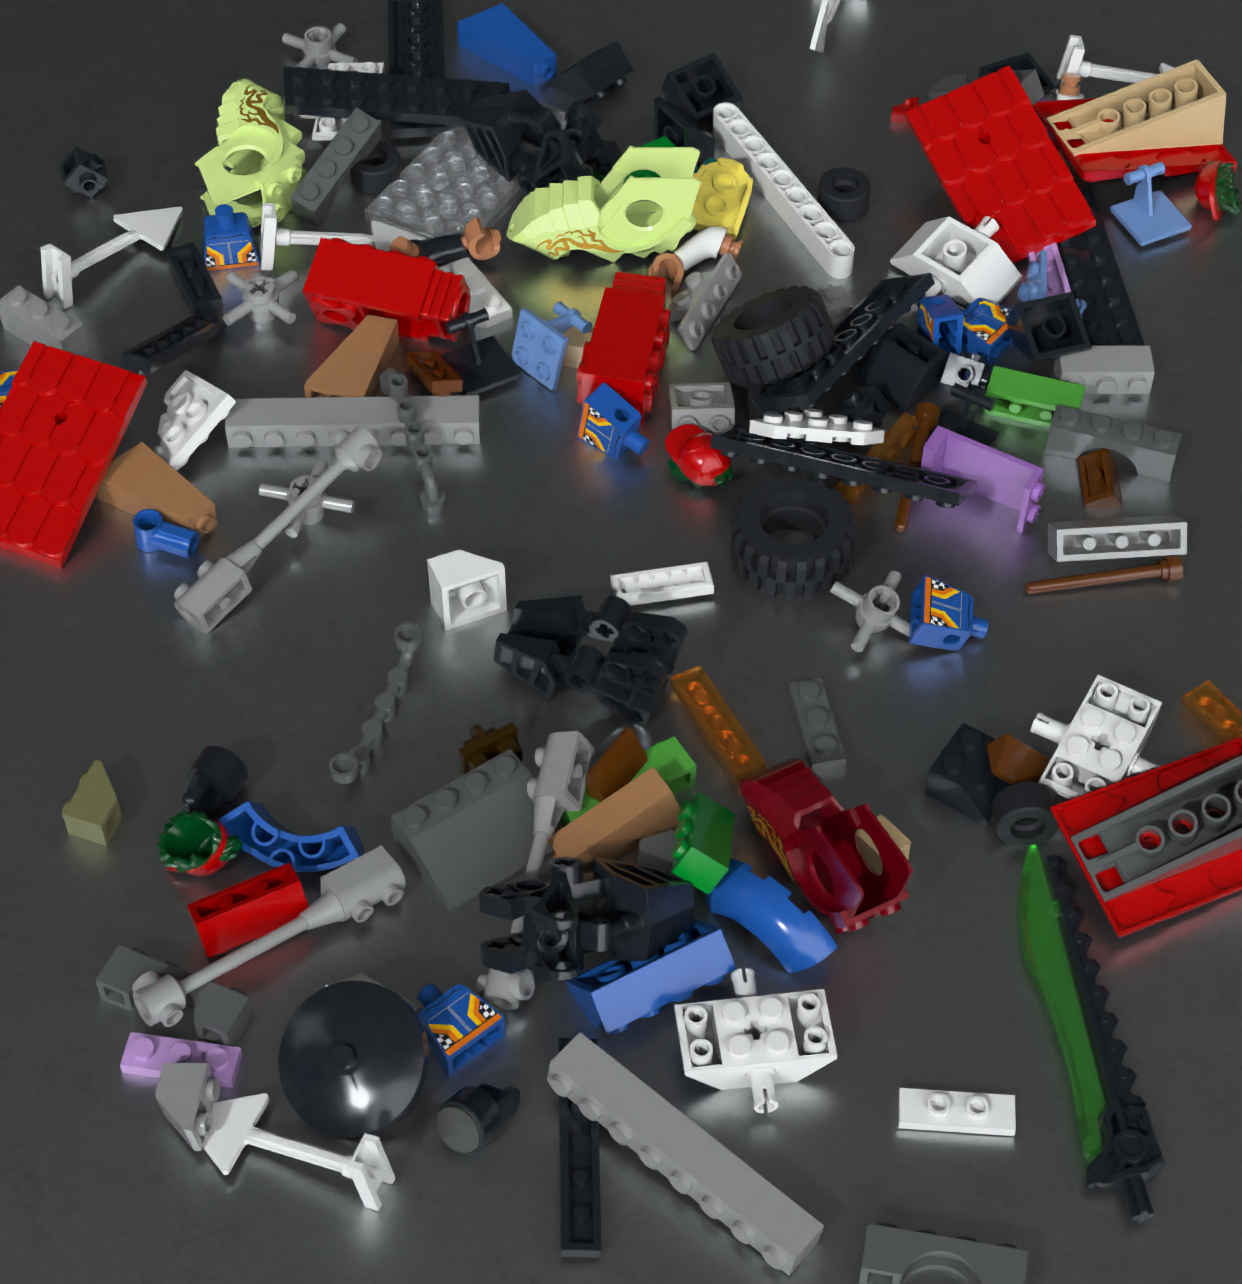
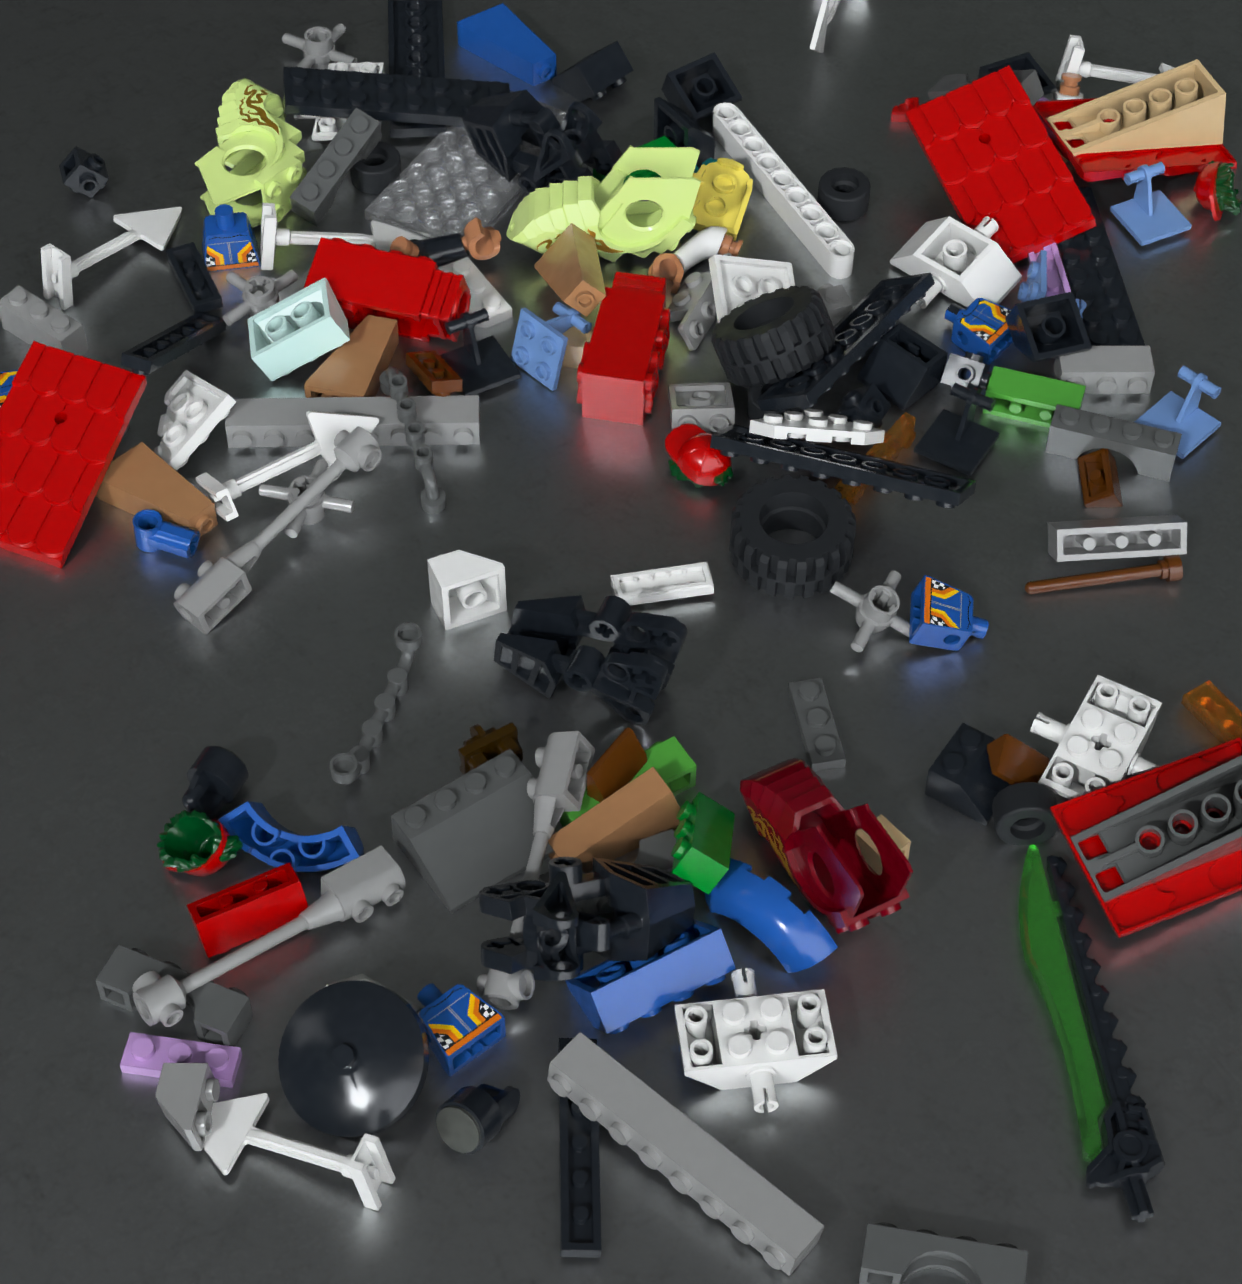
olive slope [62,760,123,846] -> none
blue torso [577,382,651,458] -> none
clear orange plate [670,665,767,784] -> none
reddish brown piece [894,402,940,533] -> none
white plate [898,1088,1016,1136] -> none
blue torso [917,295,964,363] -> none
medium lavender panel [921,426,1045,533] -> none
none -> white piece [195,411,379,522]
none -> light aqua slope [247,277,350,381]
none -> medium nougat slope [534,223,606,317]
none -> white plate [708,254,795,323]
none -> medium blue plate [1134,365,1222,459]

